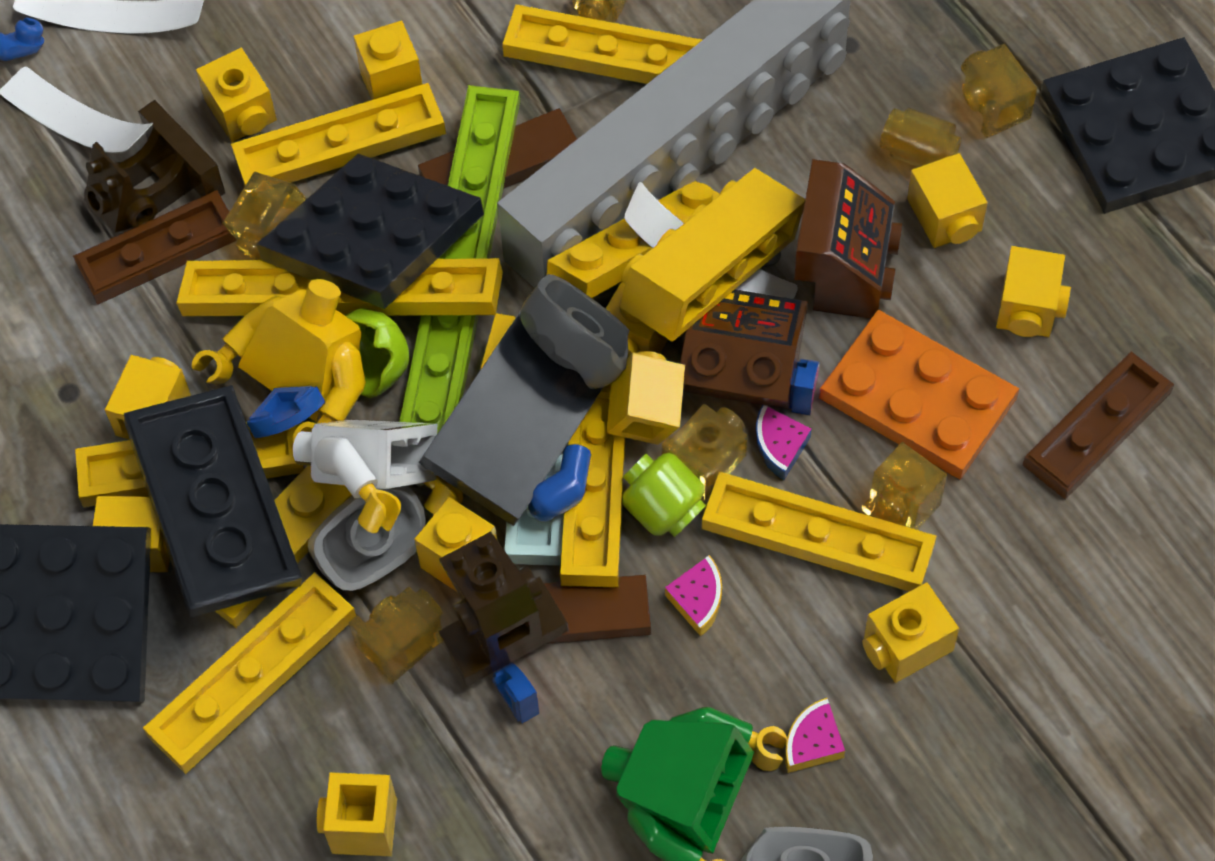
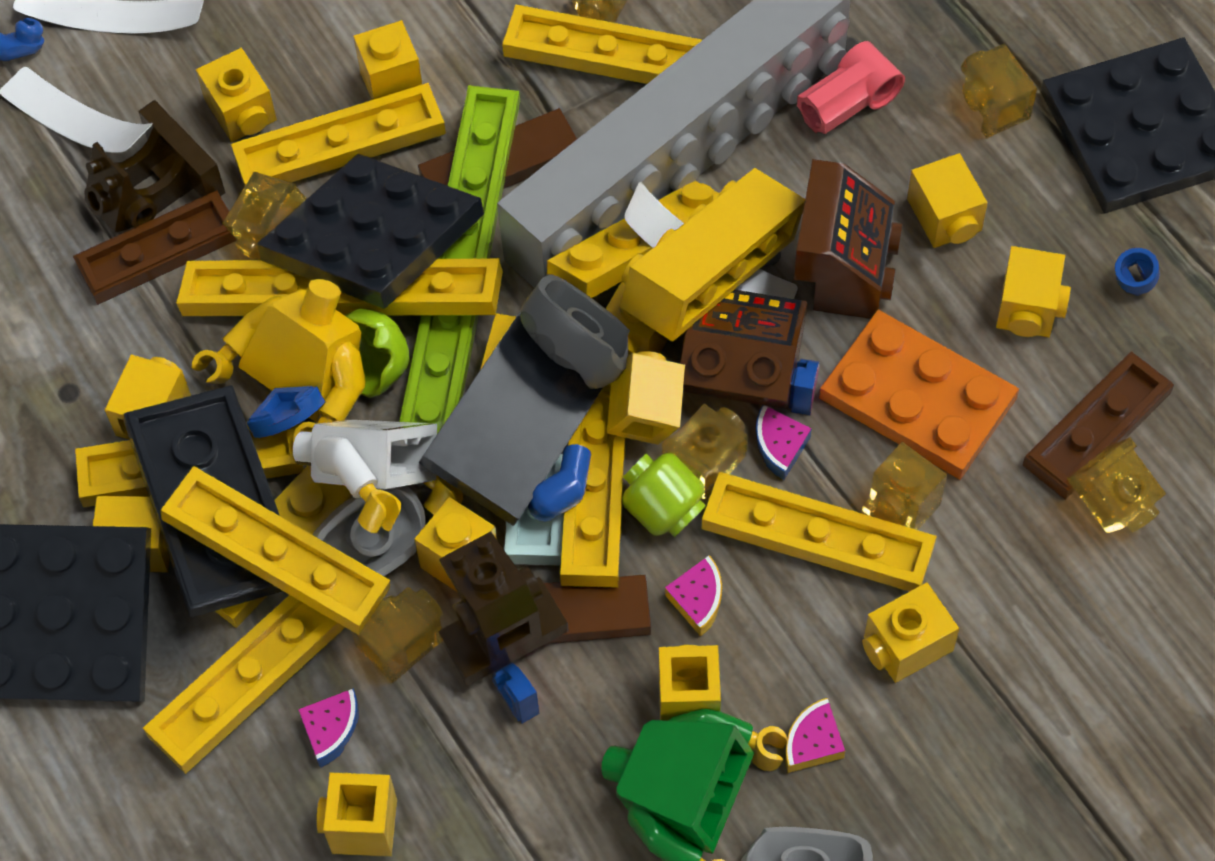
clear yellow brick [880,107,962,167] -> none
none -> yellow plate [161,466,390,635]
none -> dark pink tile [298,688,359,767]
none -> yellow brick [659,645,721,721]
none -> coral piece [797,41,905,134]
none -> clear yellow brick [1067,437,1166,533]
none -> blue hinge [1115,248,1160,296]

